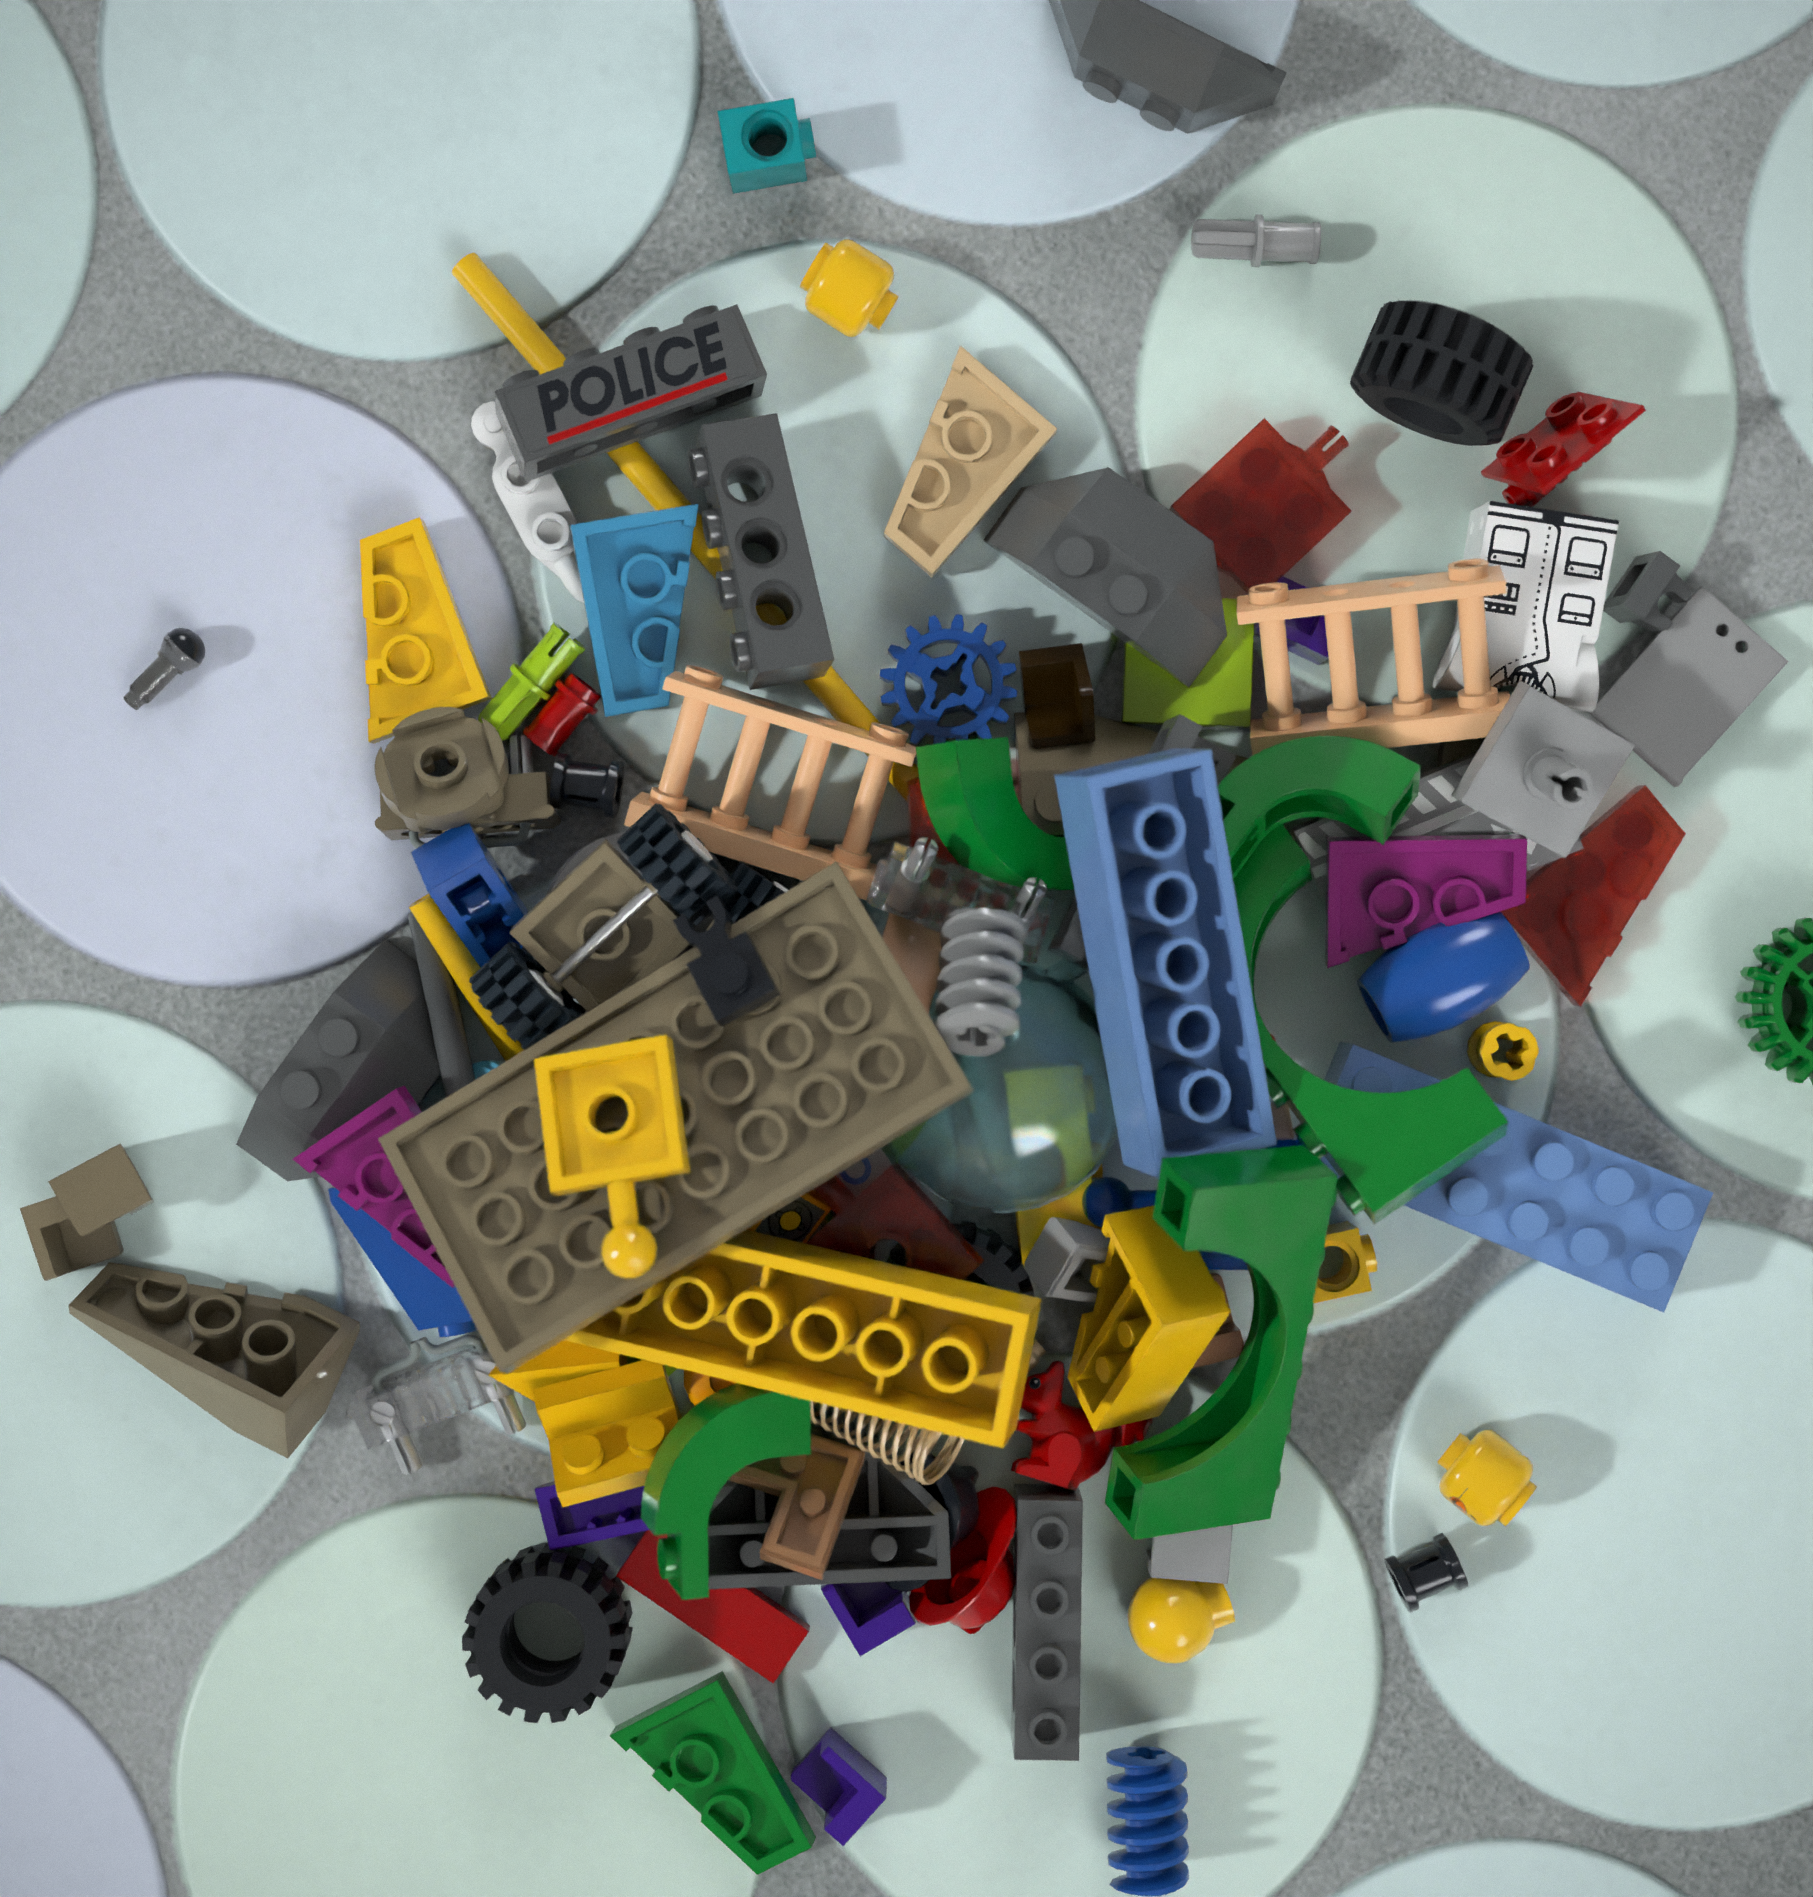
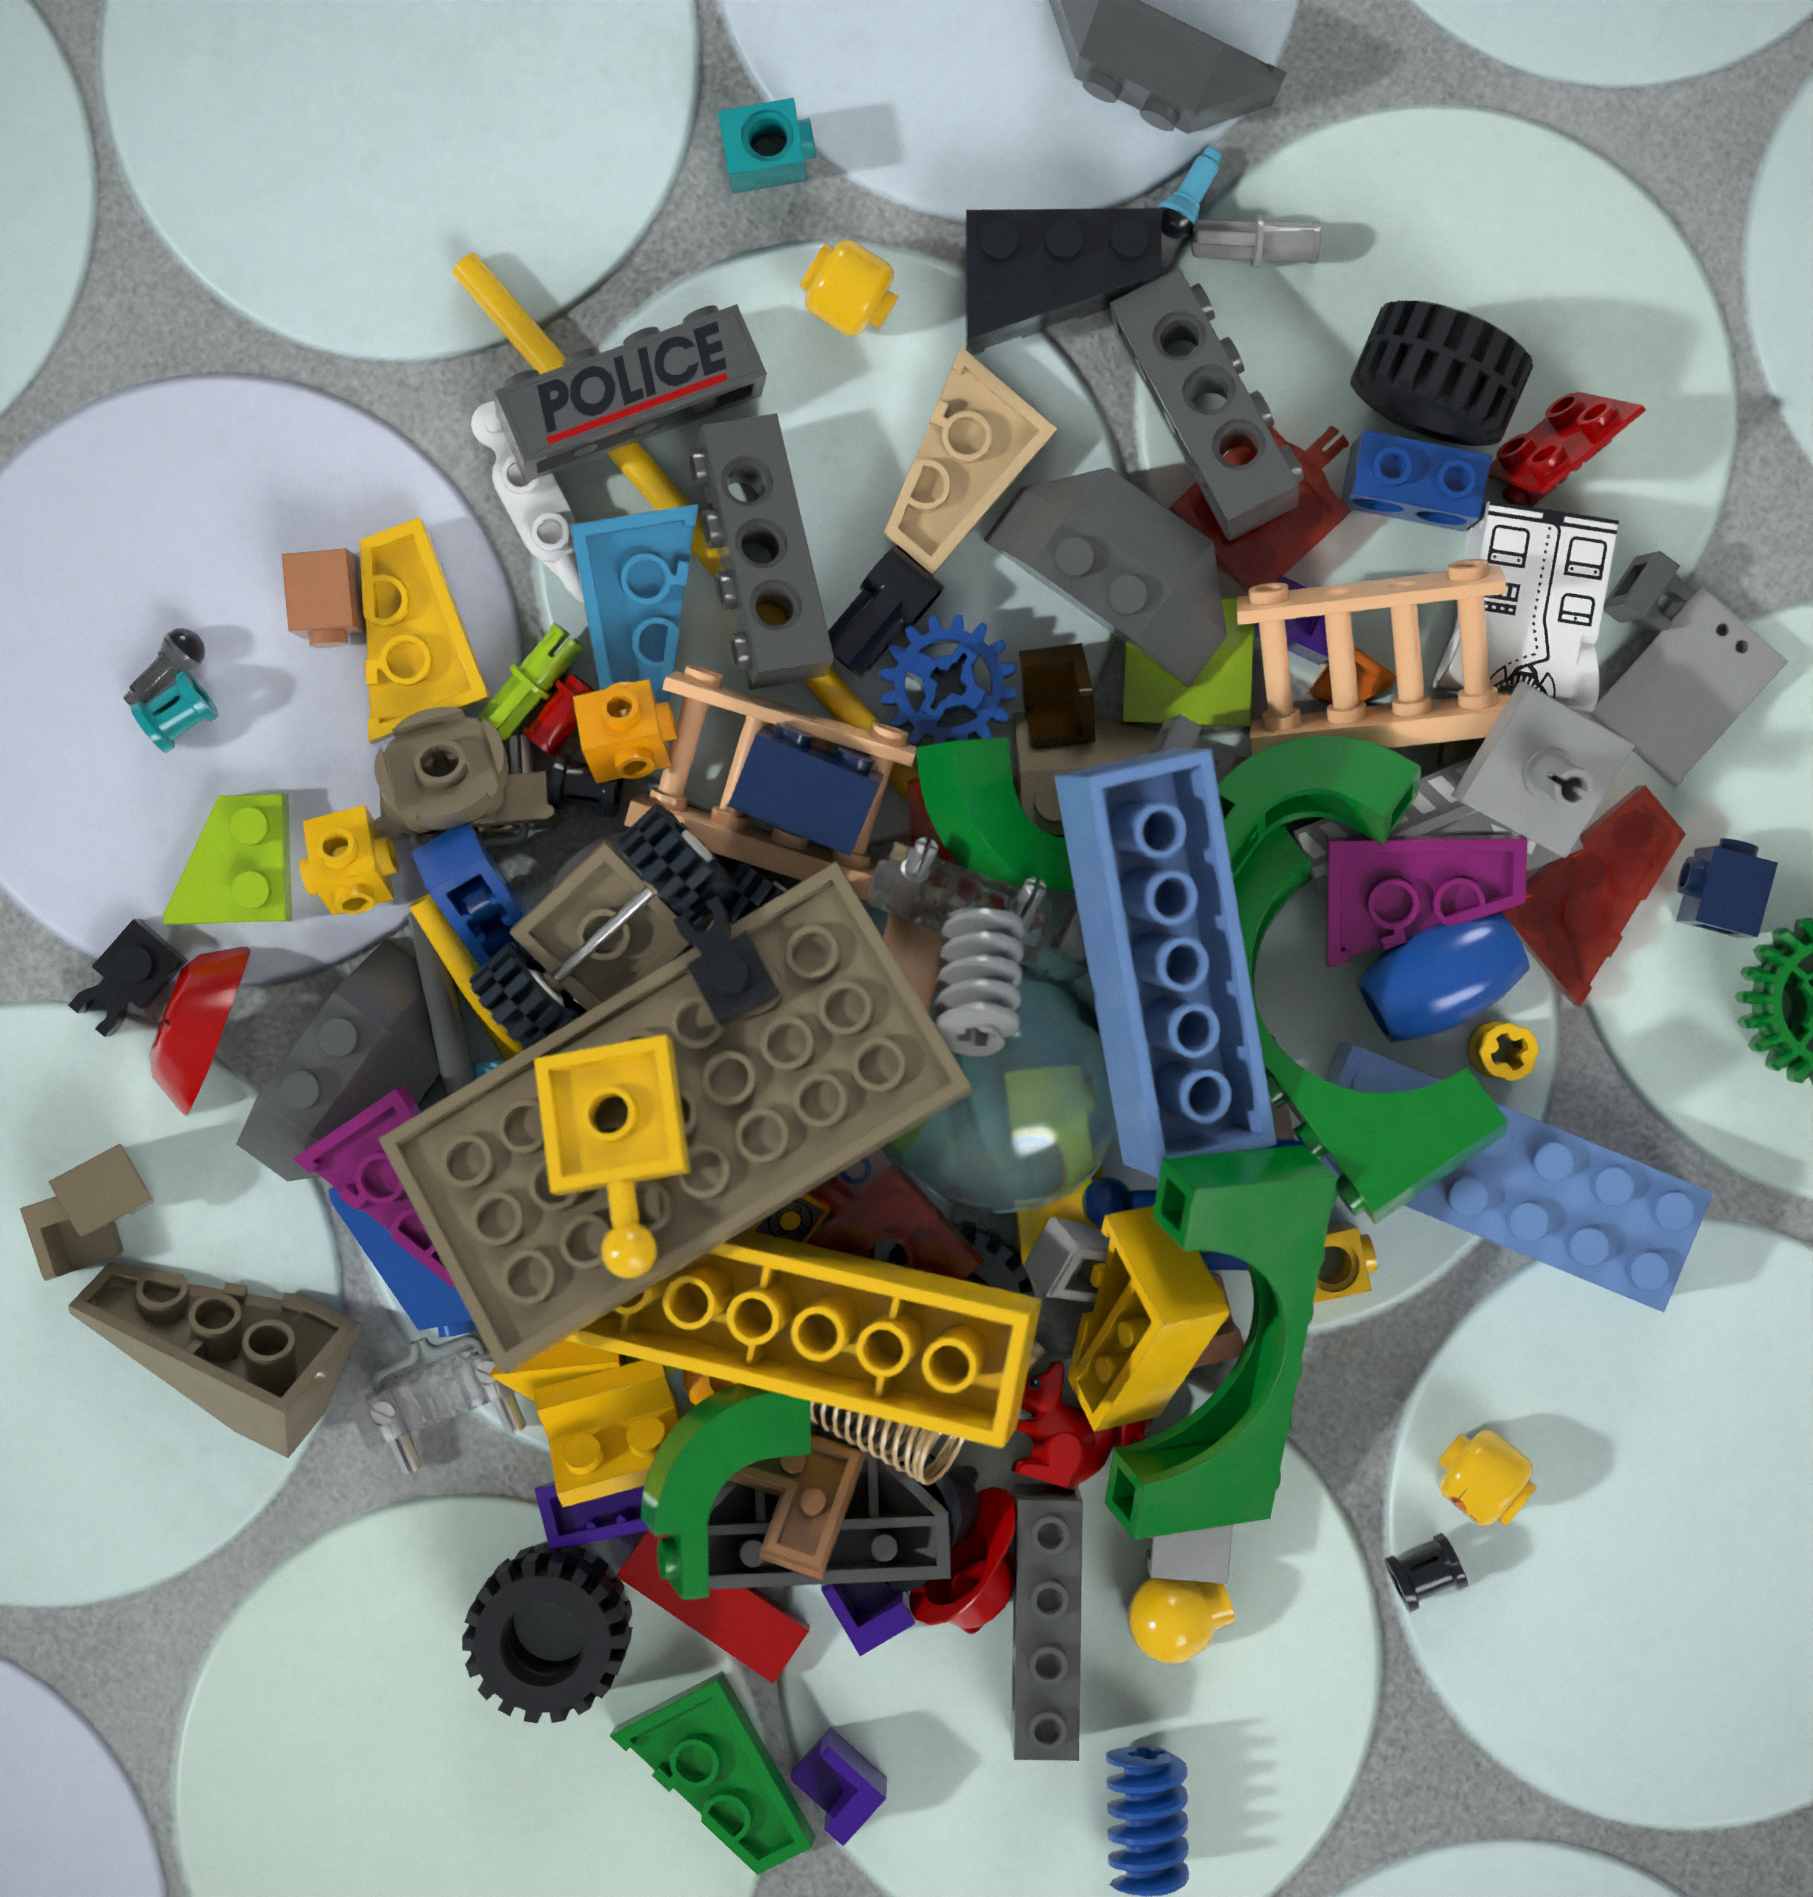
none -> black plate [68,919,188,1037]
none -> teal bush [130,669,219,753]
none -> red piece [149,947,250,1116]
none -> lime wing [163,794,292,925]
none -> nougat brick [282,548,366,648]
none -> yellow brick [299,804,399,916]
none -> light orange brick [573,679,678,784]
none -> dark blue brick [728,722,884,856]
none -> black piece [828,545,945,679]
none -> black wedge [965,208,1162,355]
none -> dark grey brick [1110,267,1304,541]
none -> medium azure piece [1158,147,1222,240]
none -> orange tile [1306,646,1396,704]
none -> blue brick [1339,430,1492,532]
none -> dark blue brick [1676,838,1778,938]

